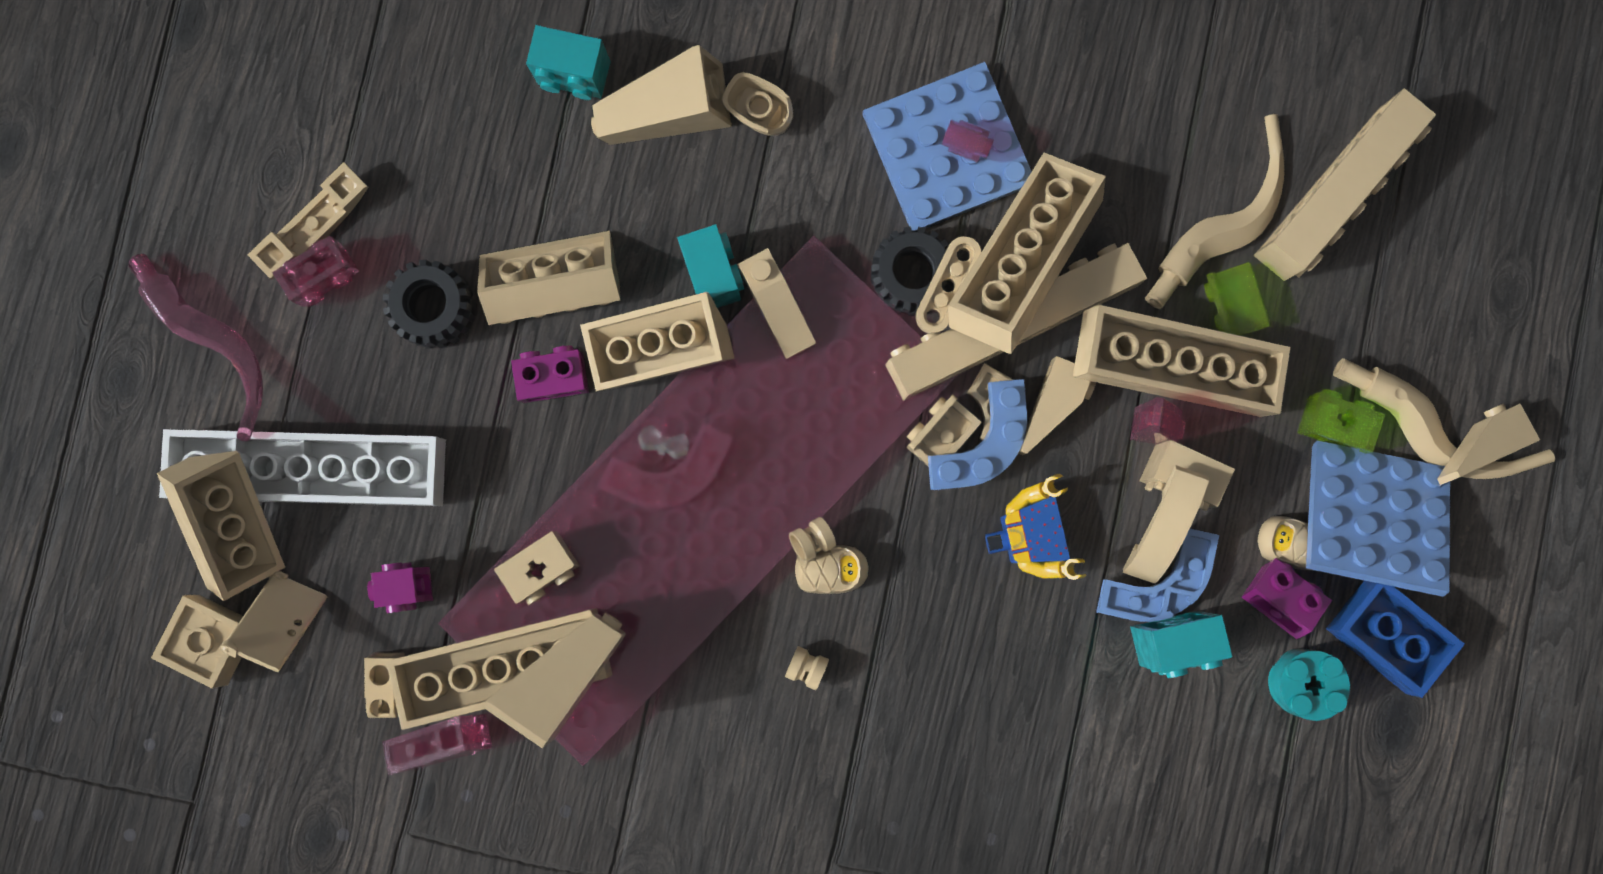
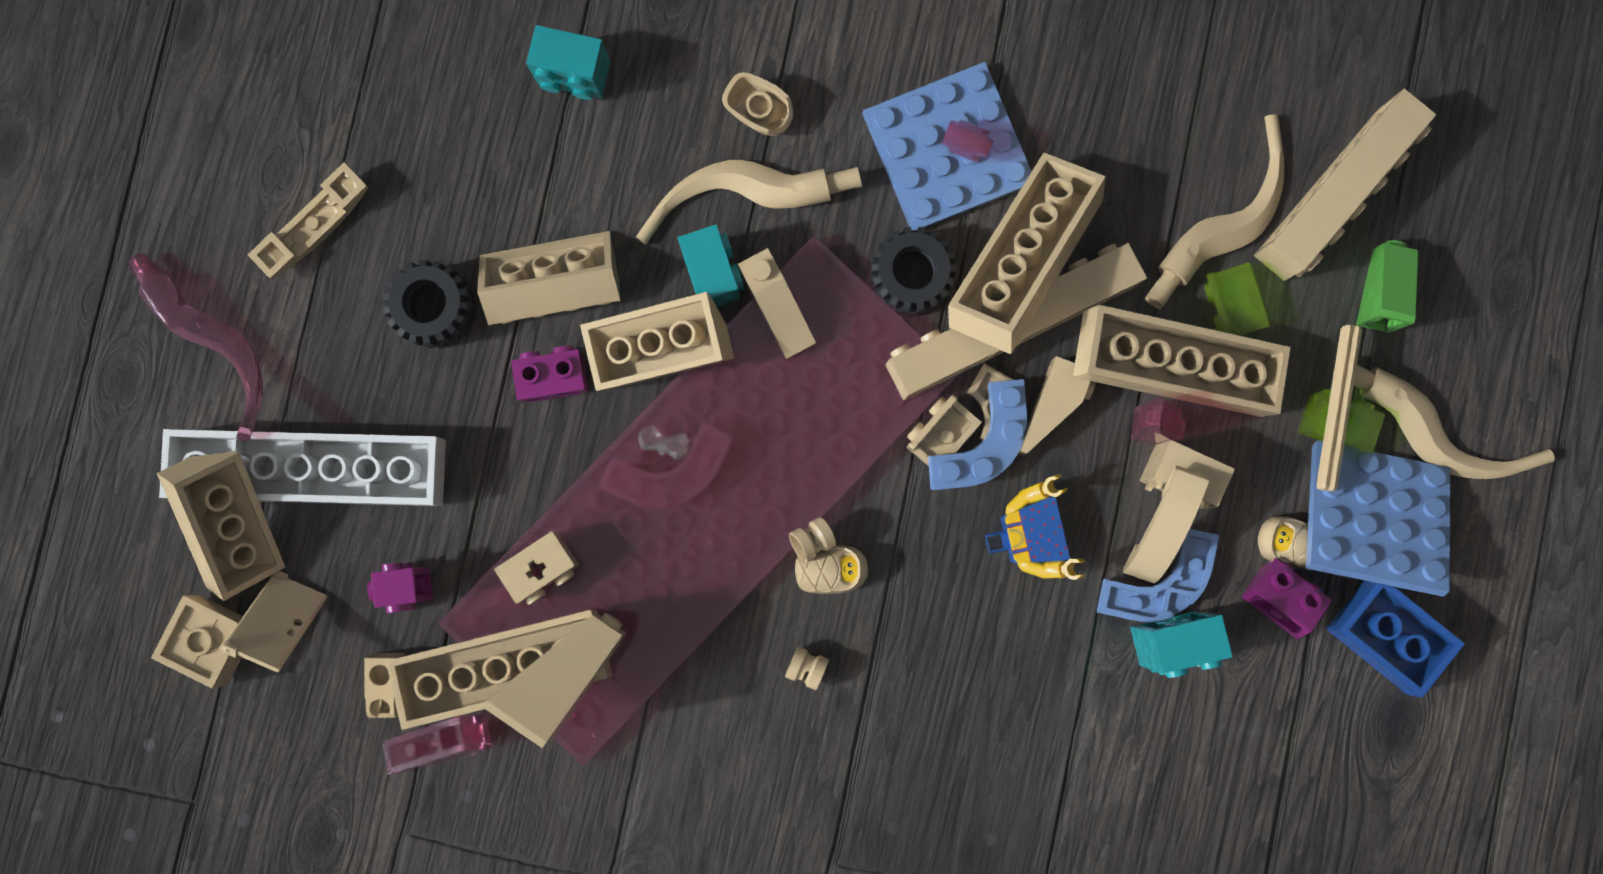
clear pink brick [272,236,359,307] -> none
tan slope [591,45,731,145] -> none
tan plate [916,236,981,334] -> none
teal brick [1268,648,1350,721] -> none
tan slope [1437,403,1540,485] -> none
none -> tan animal [636,160,862,244]
none -> tan axle [1316,325,1362,492]
none -> bright green slope [1356,240,1418,333]

